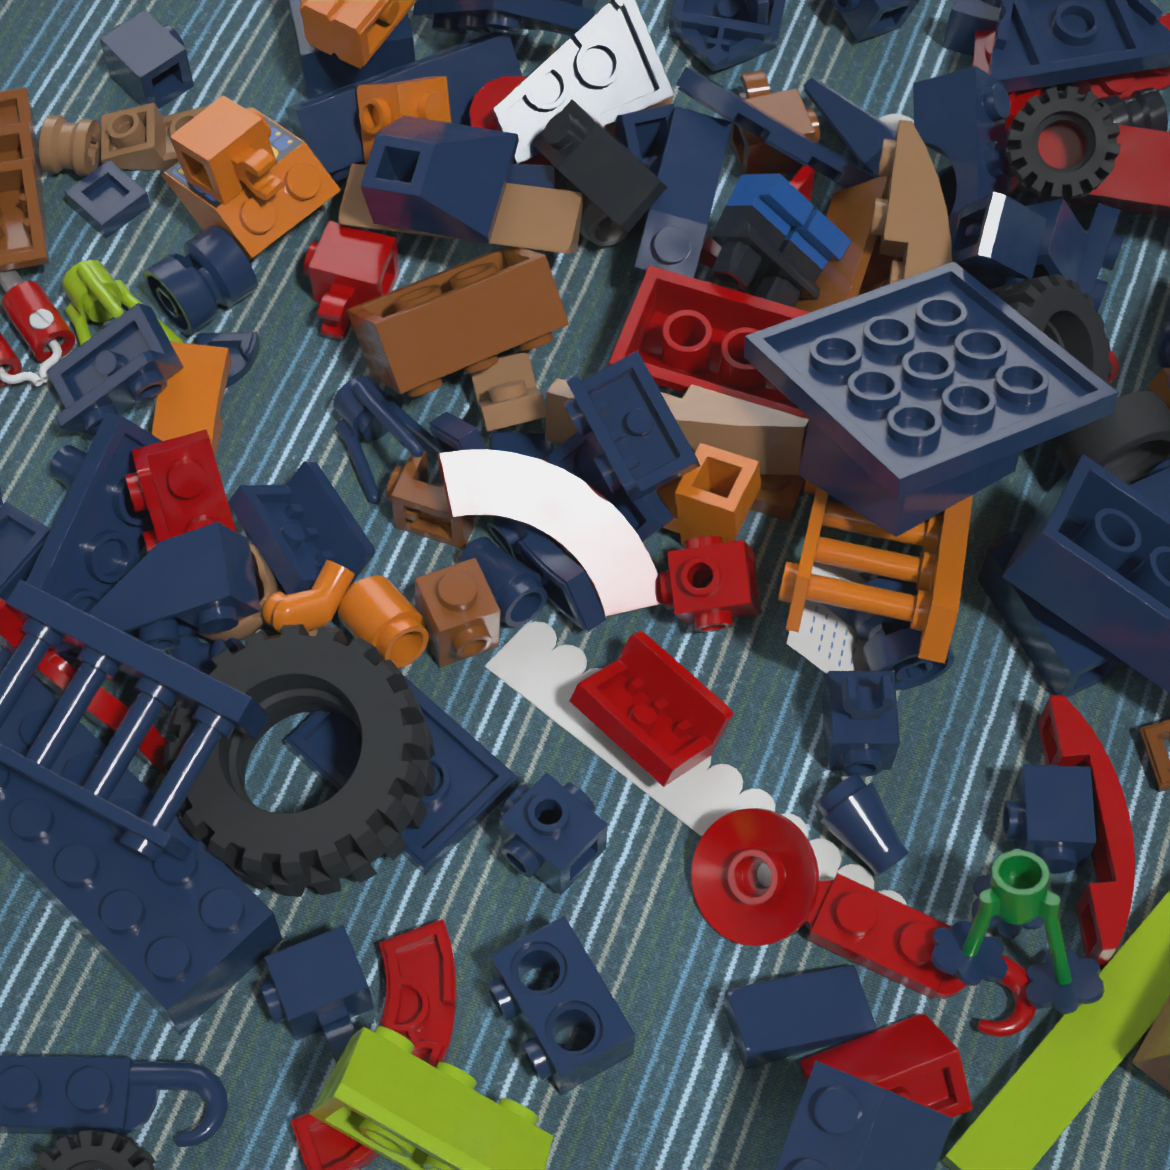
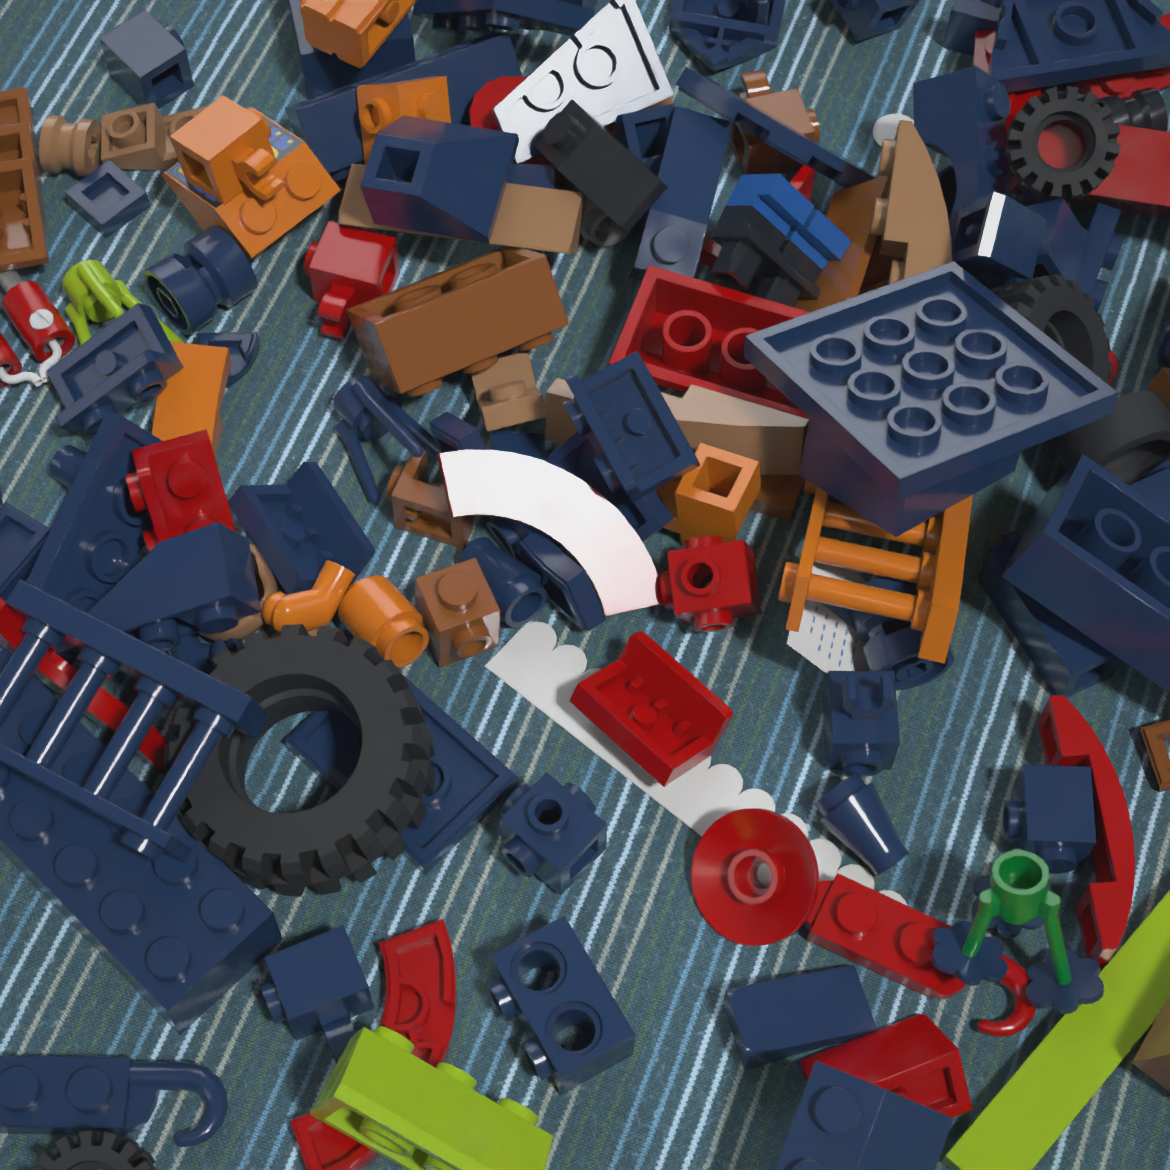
dark blue slope [803,77,896,177] -> none

